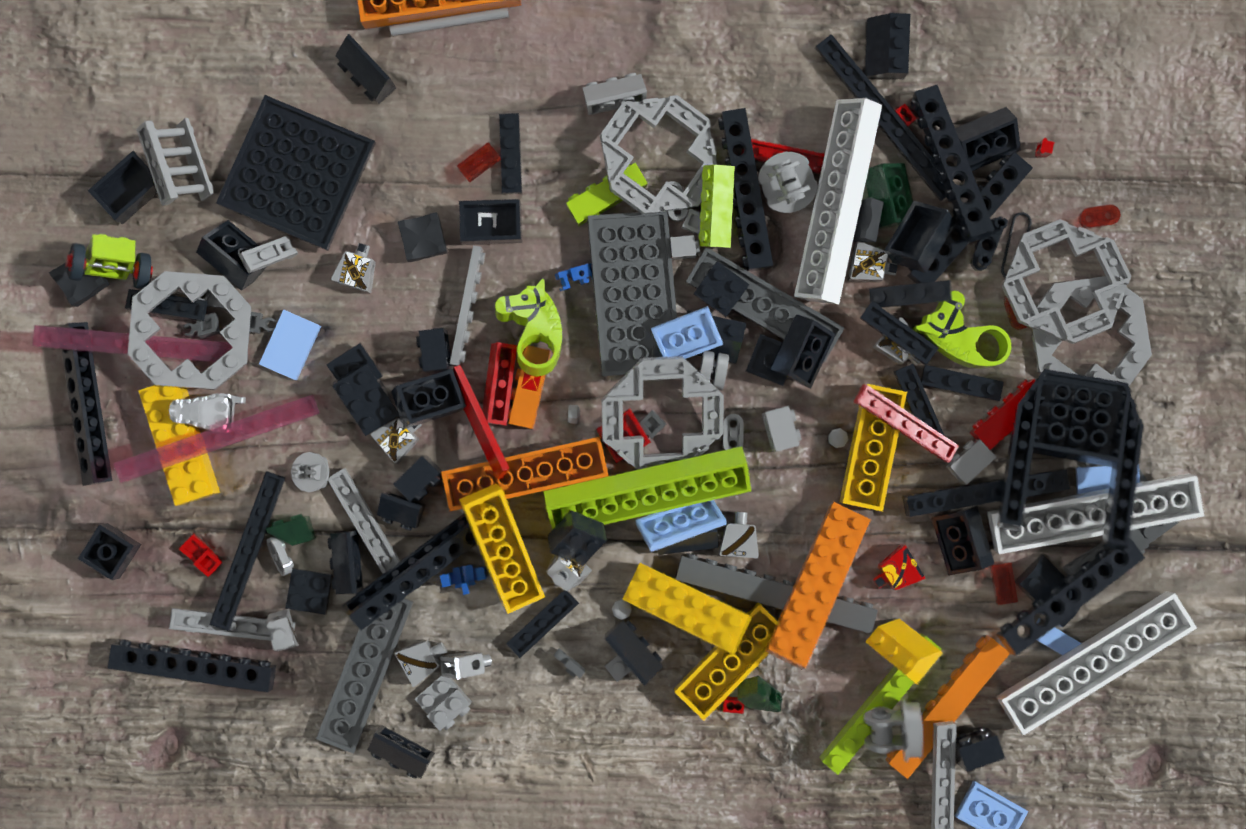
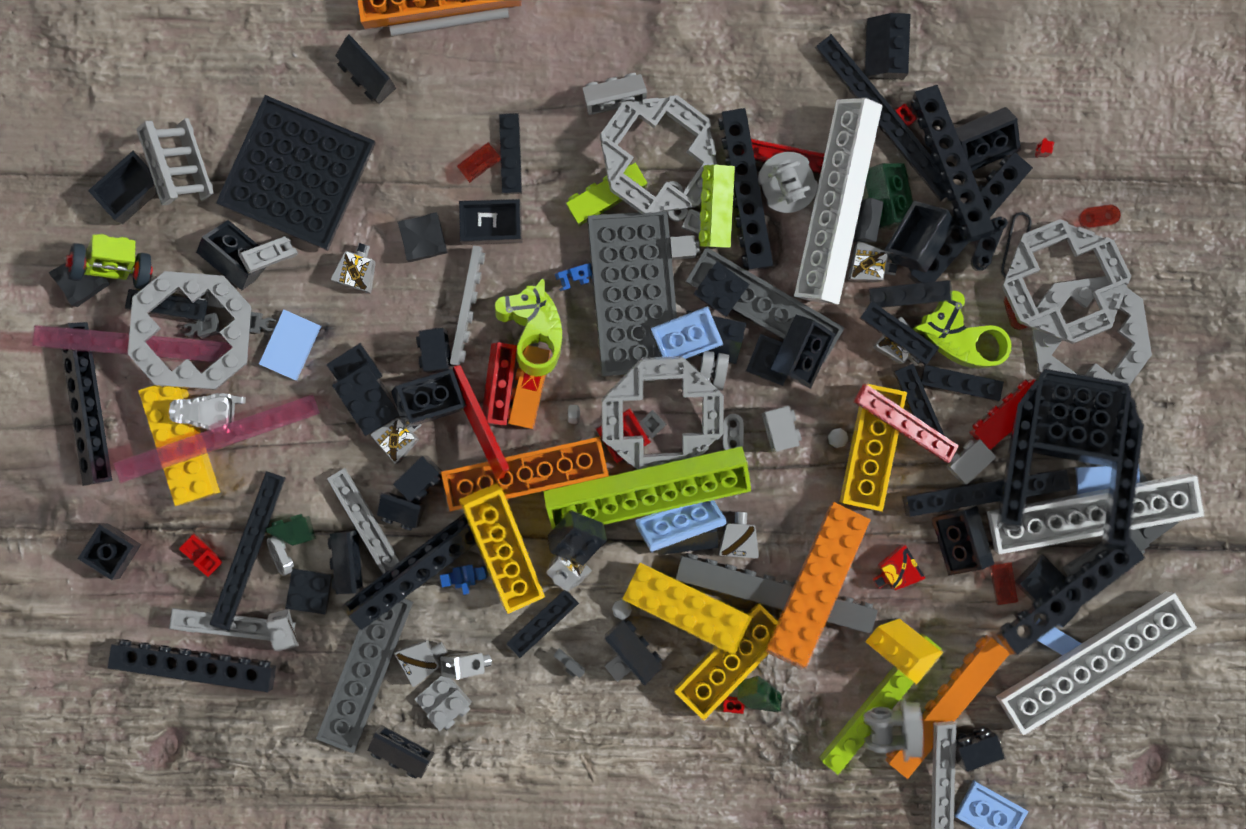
light grey plate [291,452,330,492] -> none

